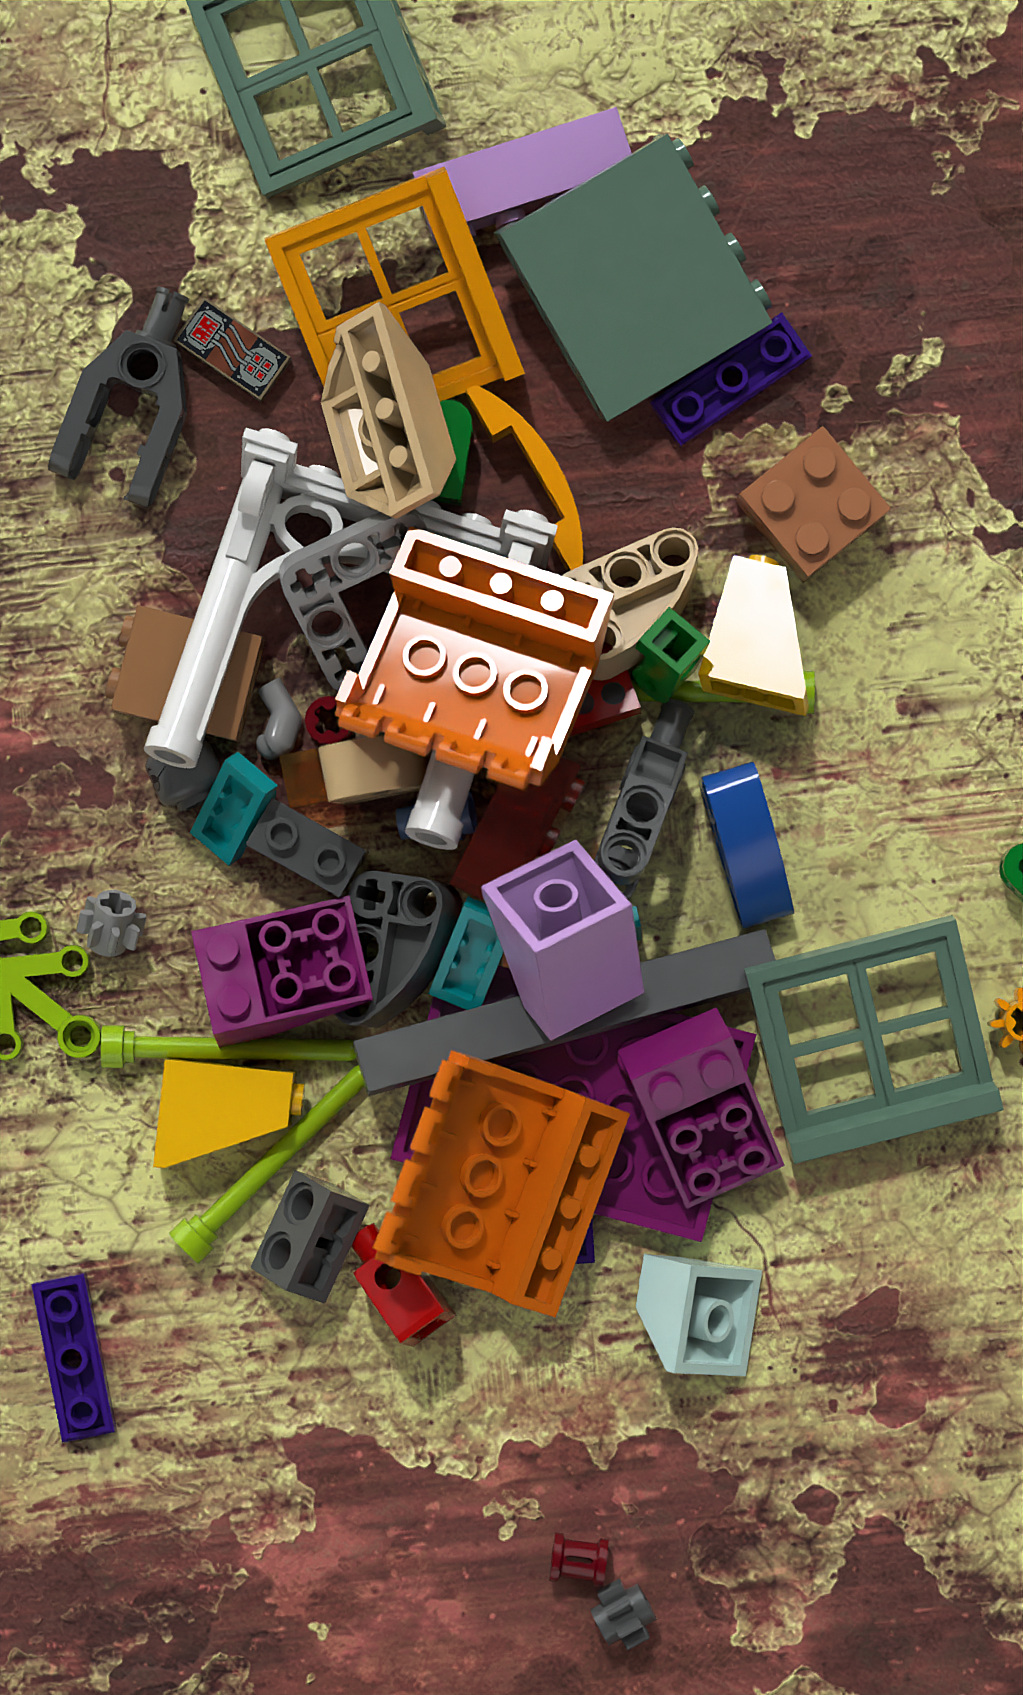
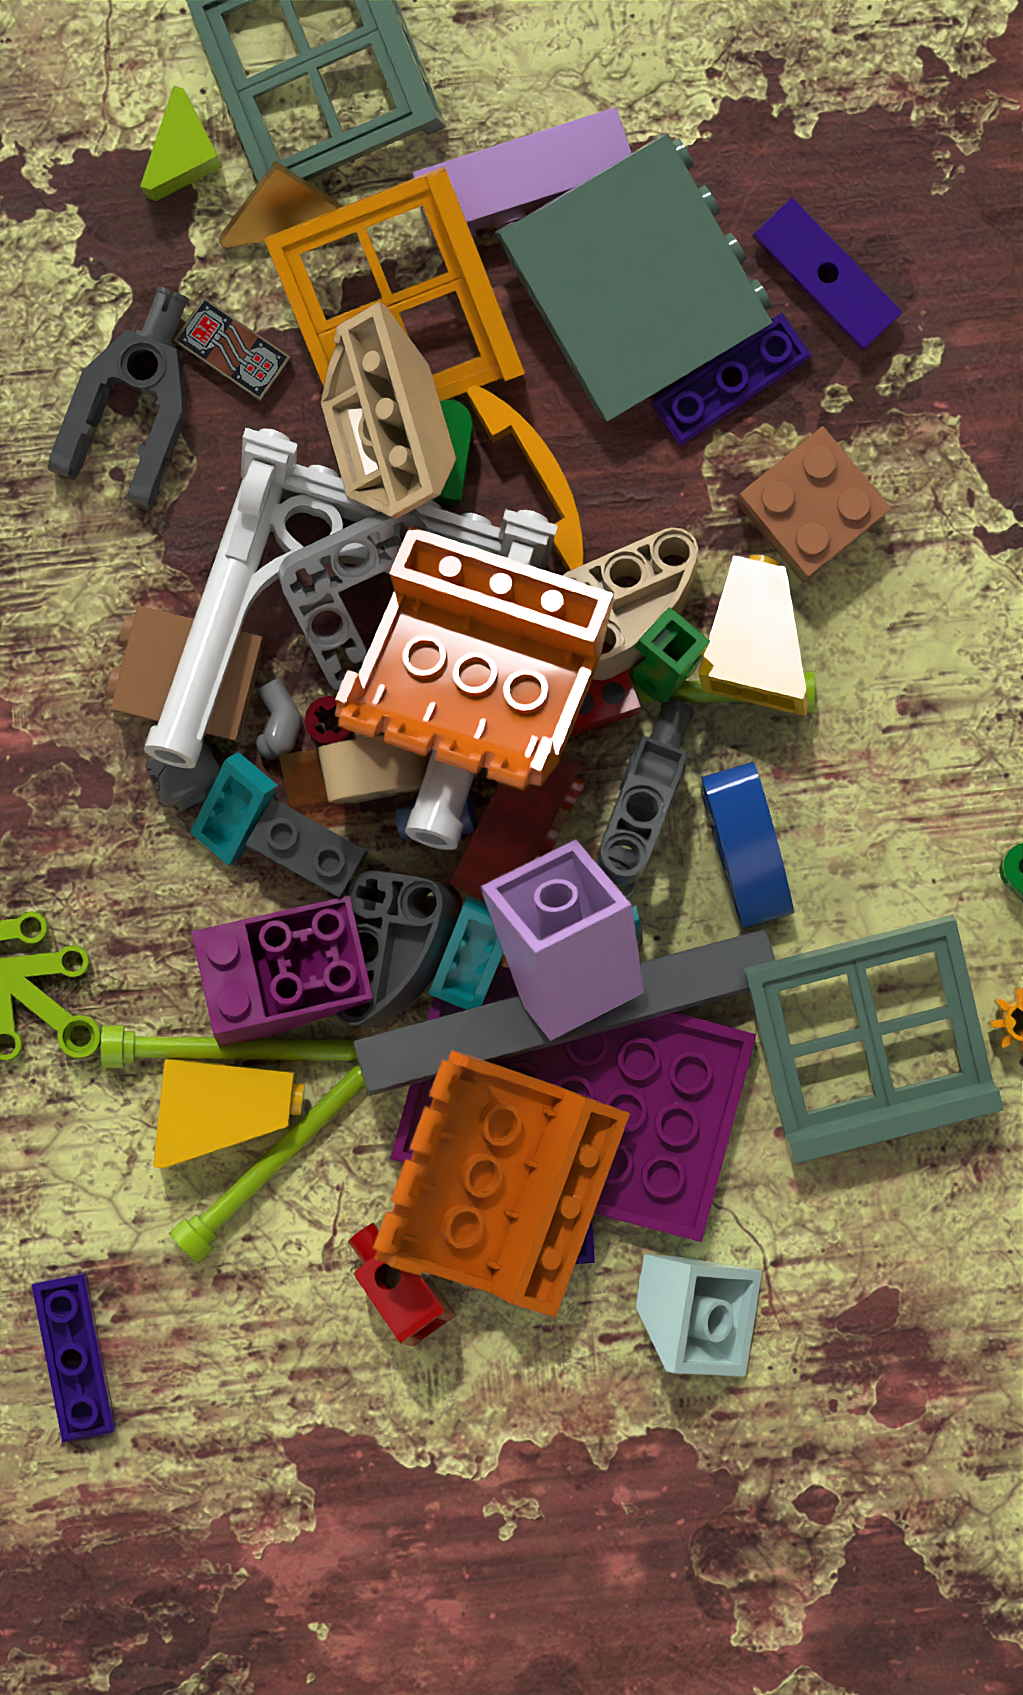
light grey gear [76,890,147,957] -> none
dark grey brick [250,1170,370,1304] -> none
dark red bush [549,1532,609,1588] -> none
dark grey gear [590,1578,657,1650] -> none
magenta slope [617,1007,785,1209] -> none
none -> lime slope [140,86,222,201]
none -> pearl gold tile [219,161,344,248]
none -> dark purple tile [752,197,902,352]

